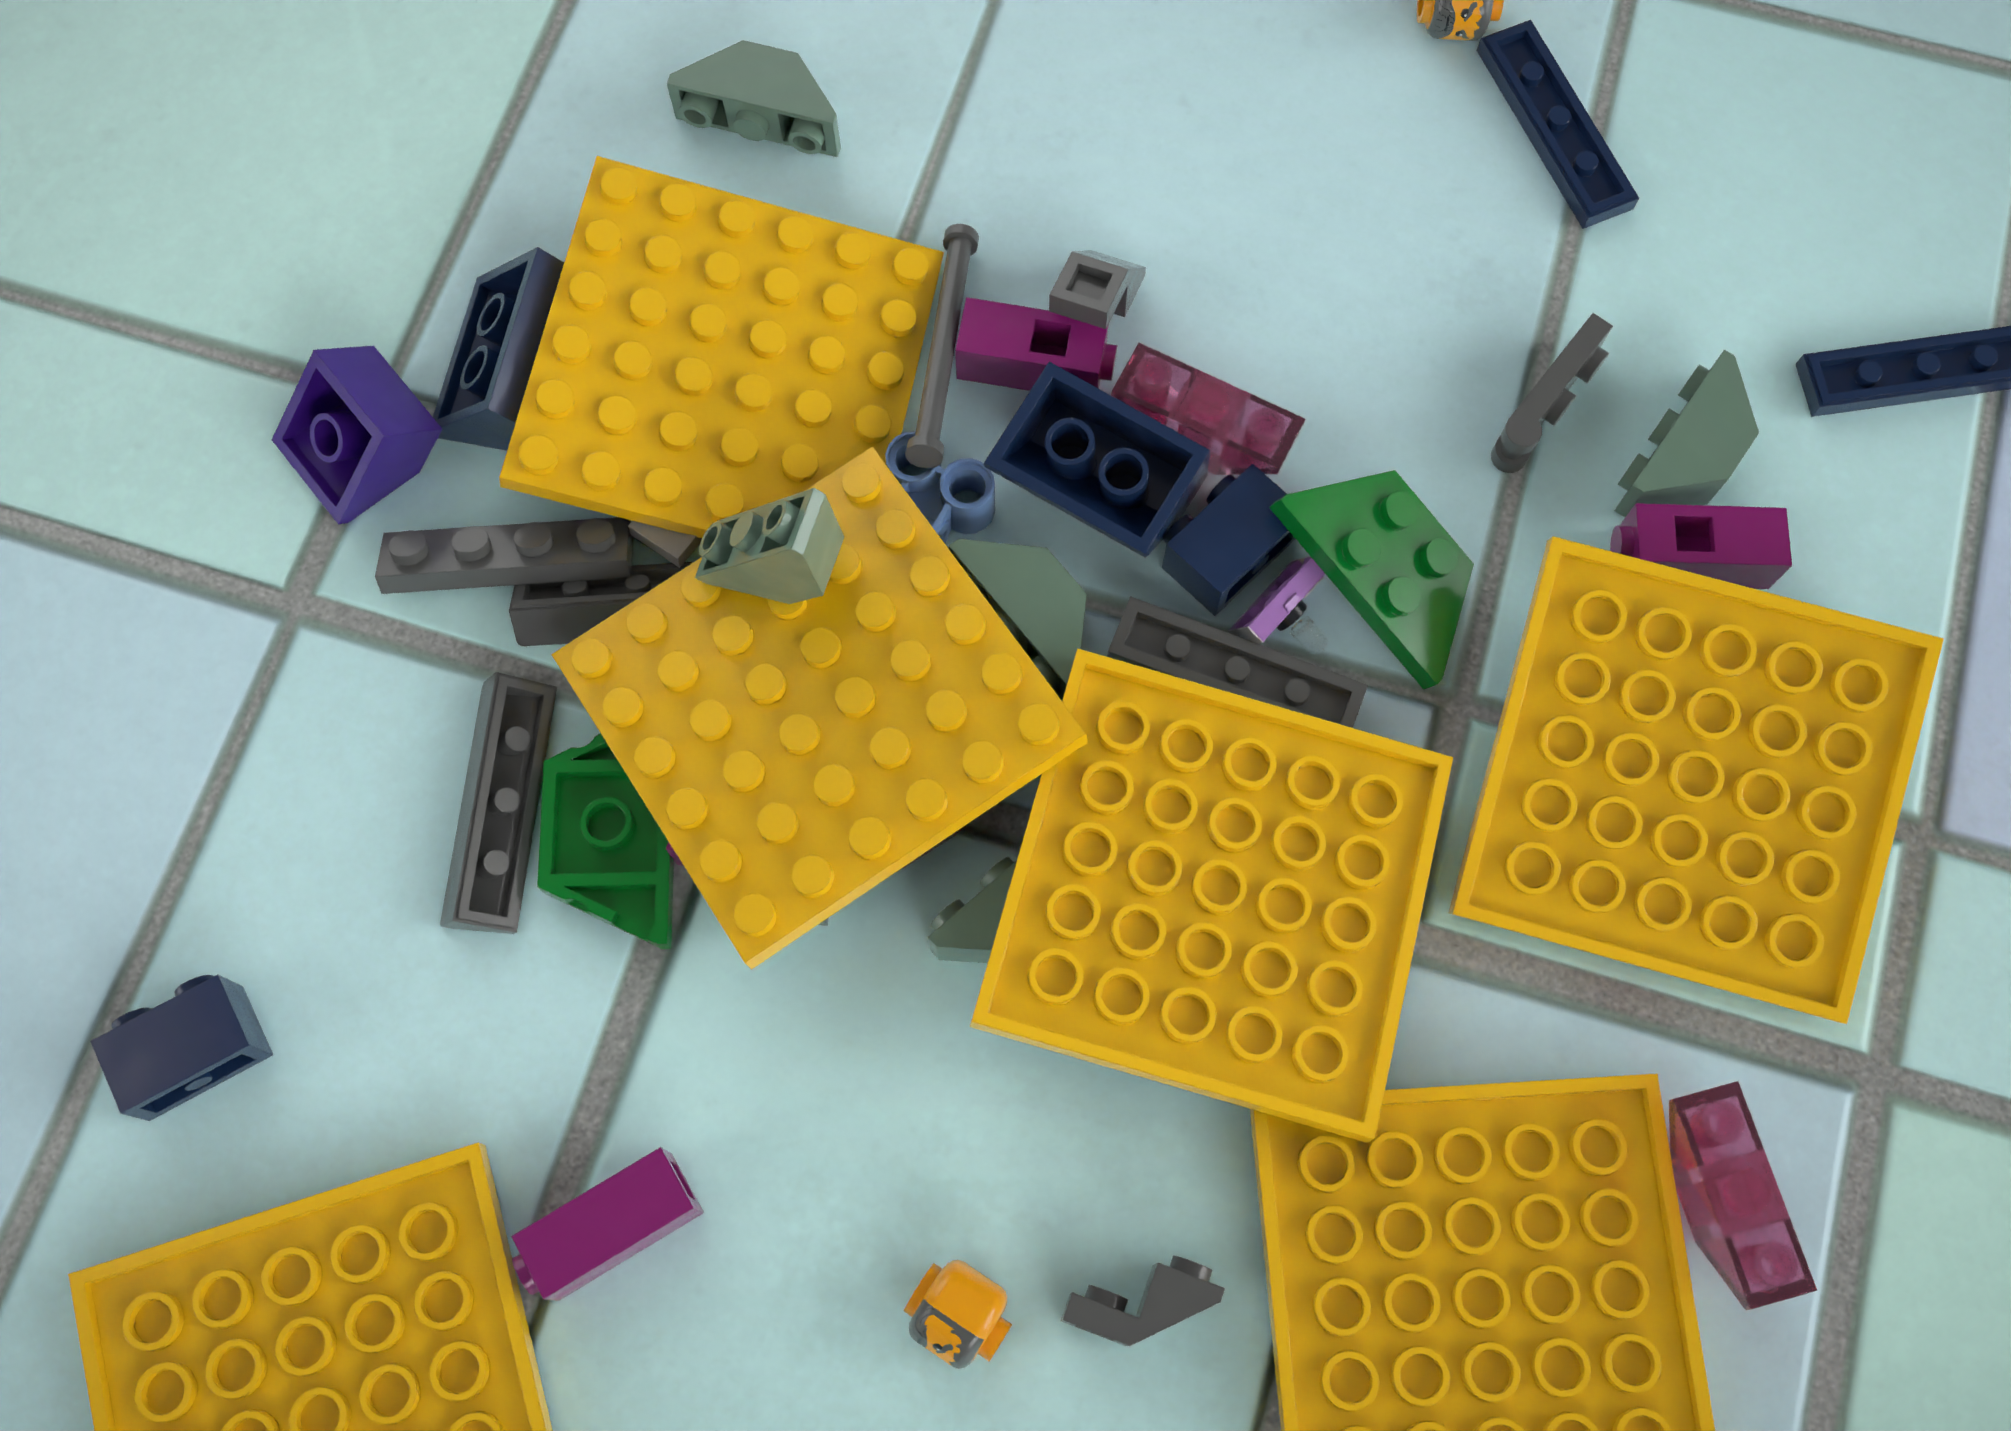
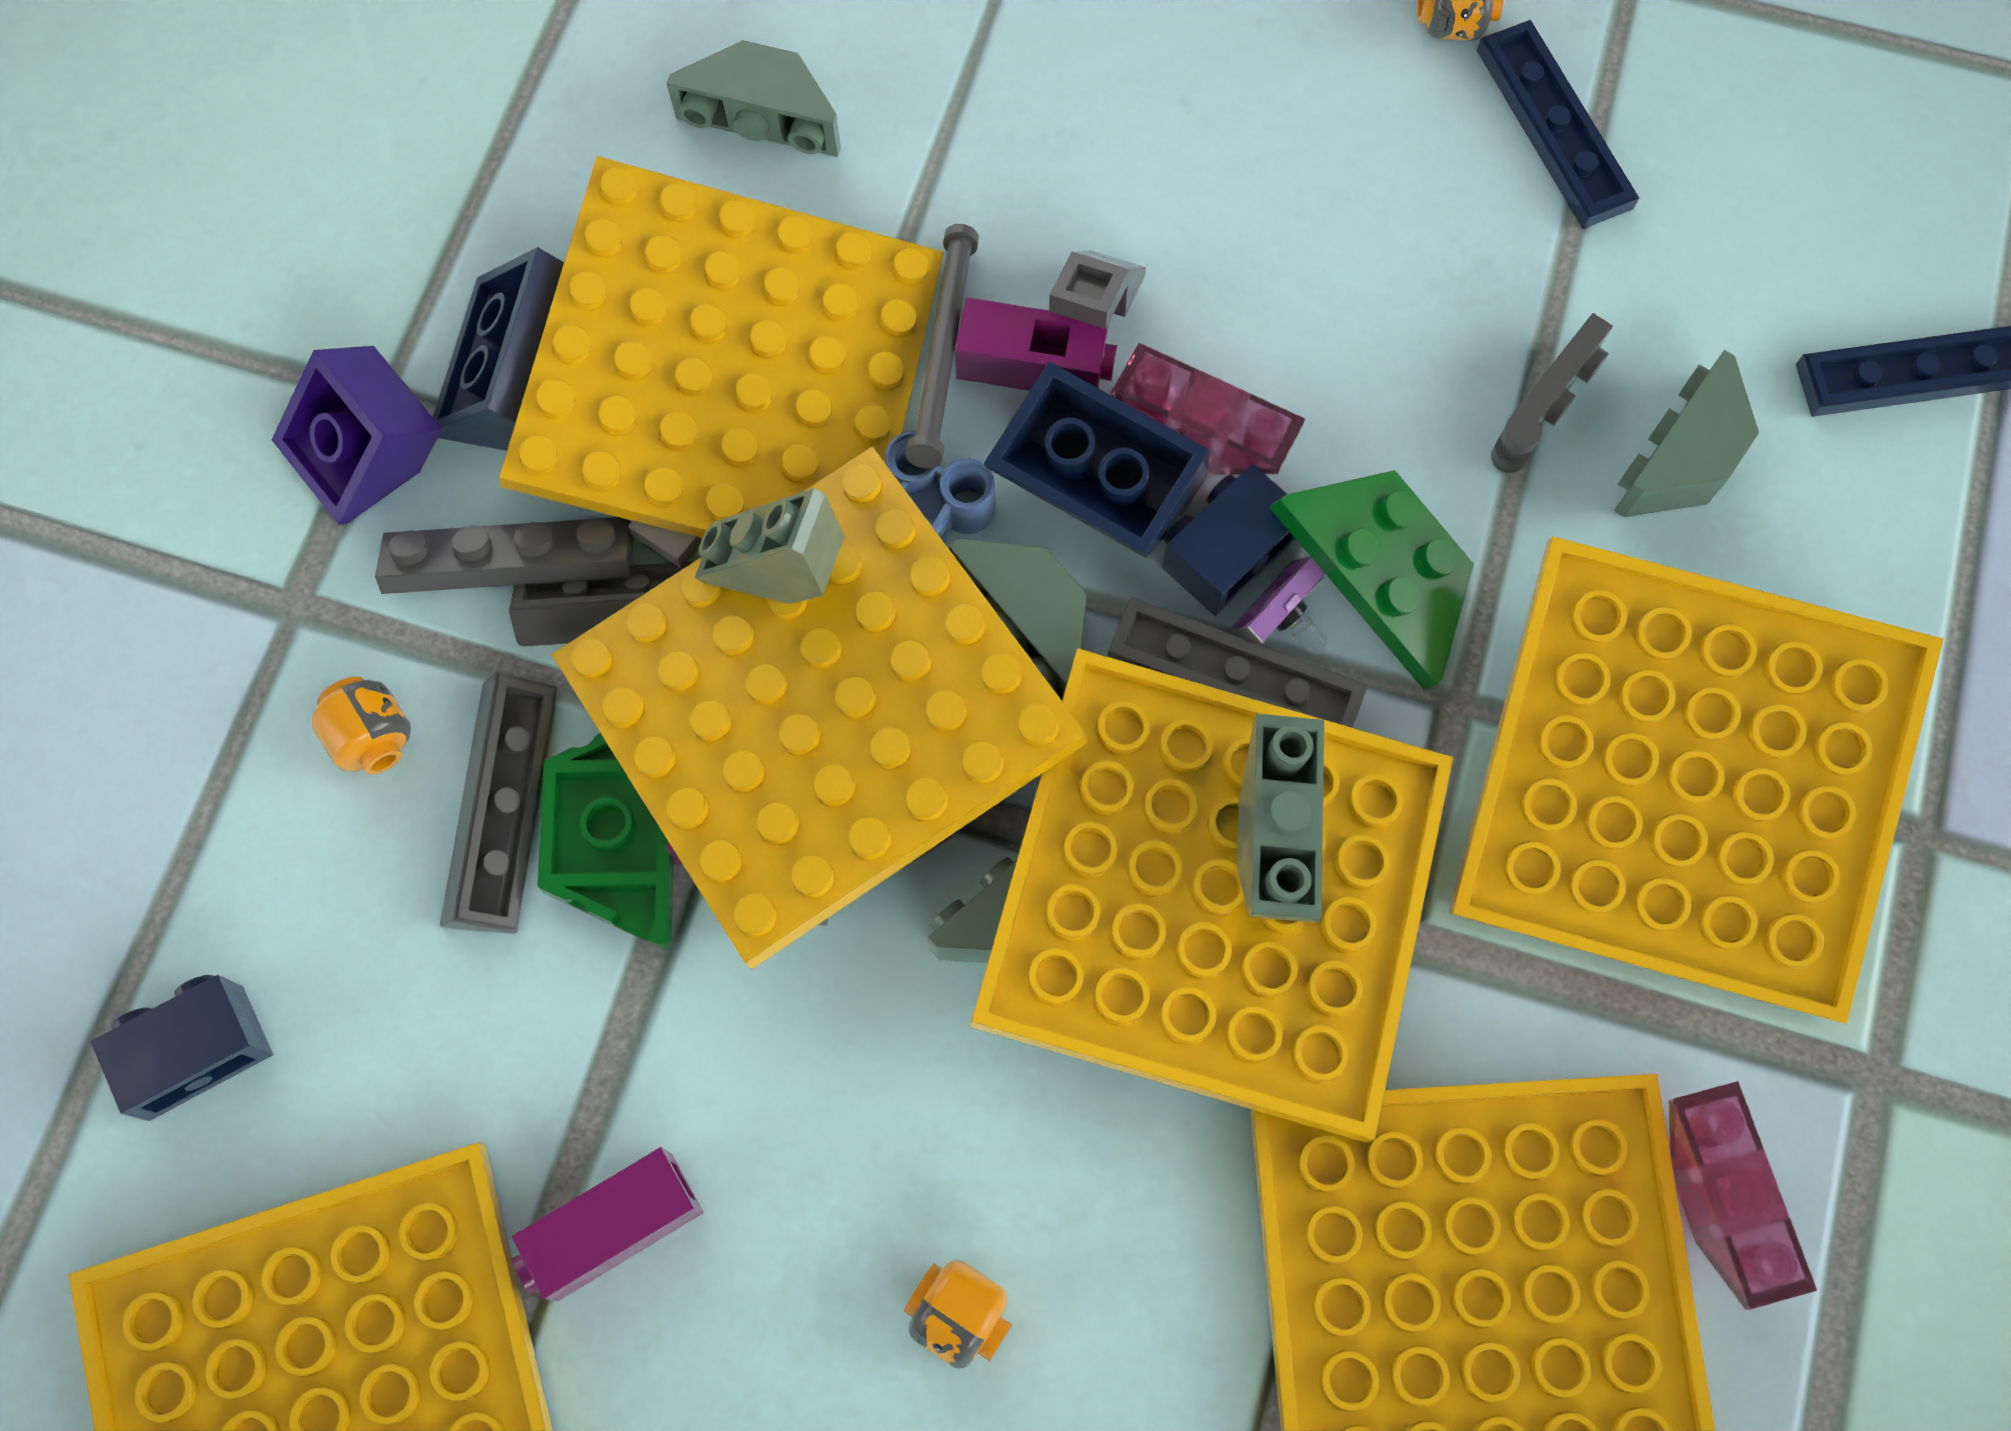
dark grey slope [1061,1255,1225,1346] -> none
magenta brick [1610,503,1792,589] -> none
none -> light orange head [312,676,411,774]
none -> sand green slope [1237,714,1324,923]

